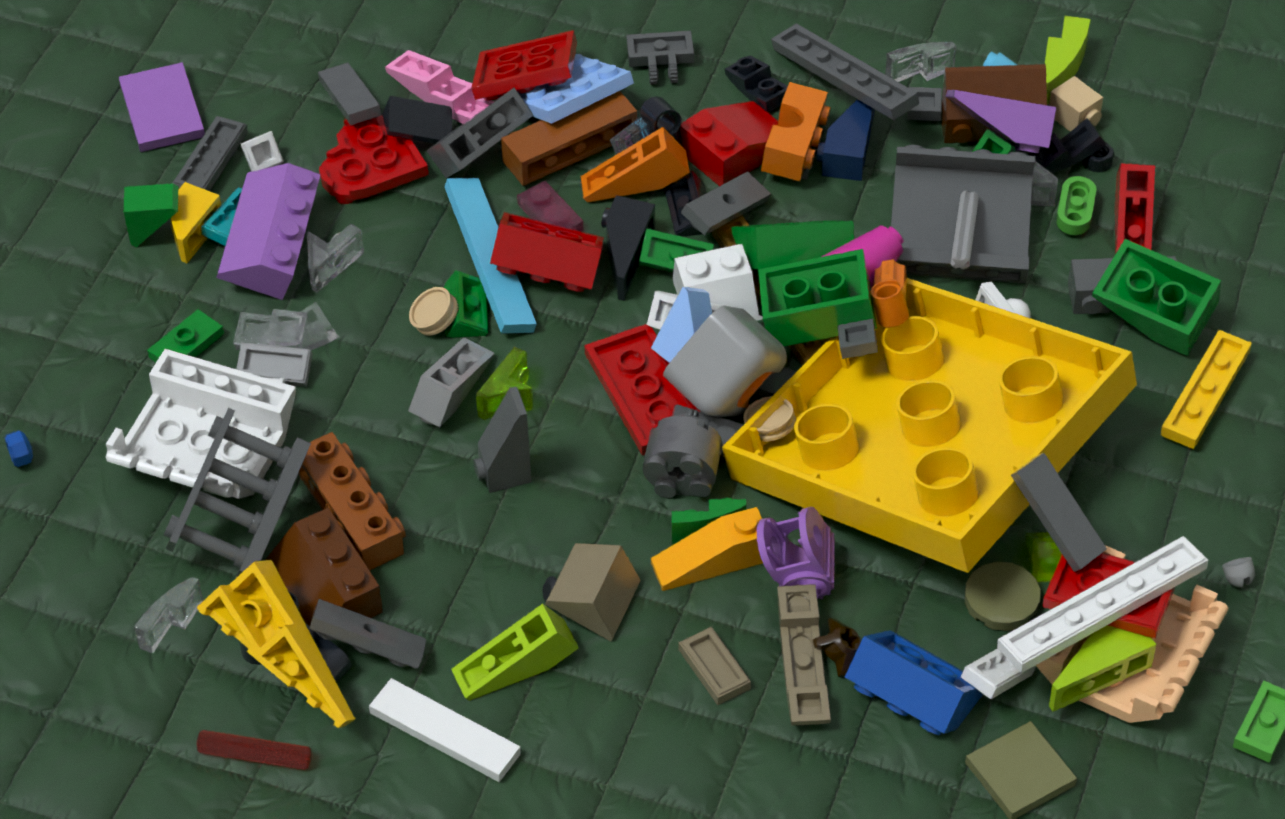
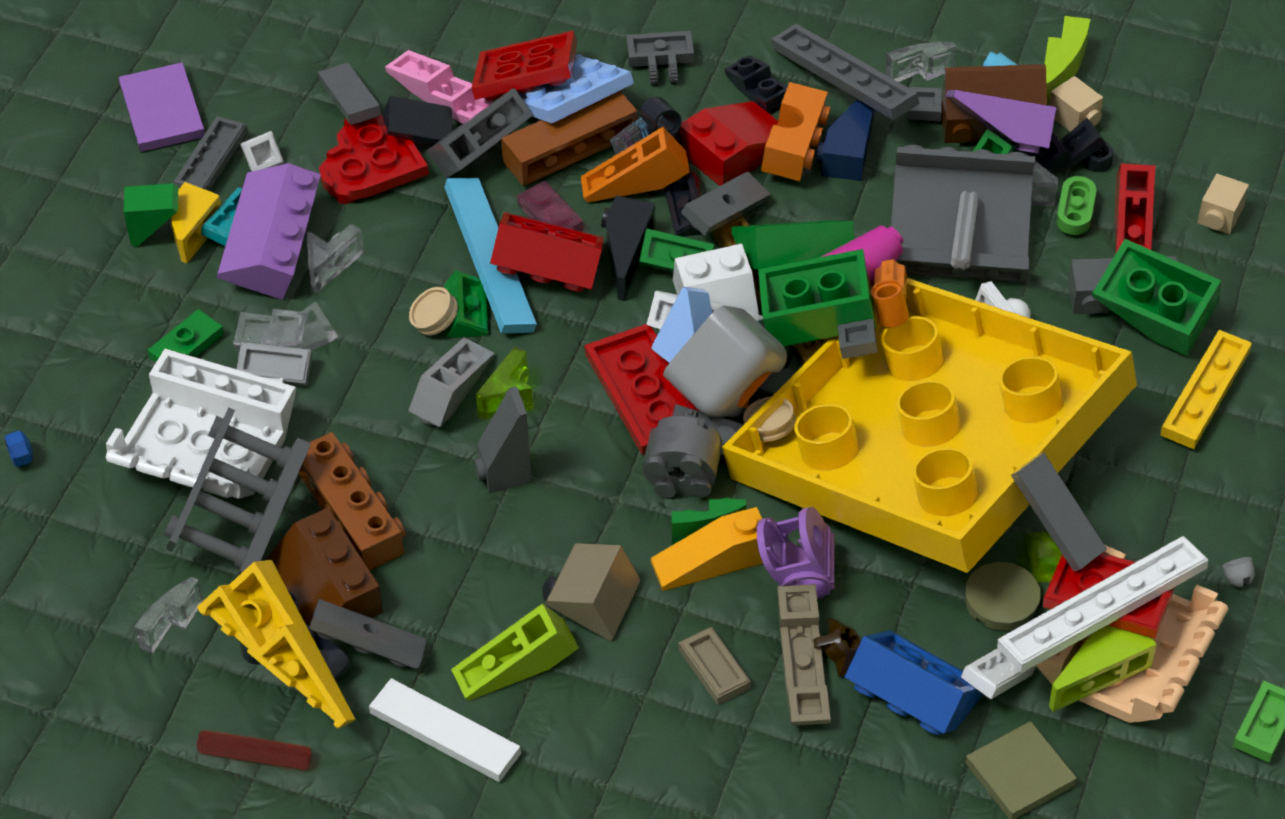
none -> tan brick [1198,173,1249,235]

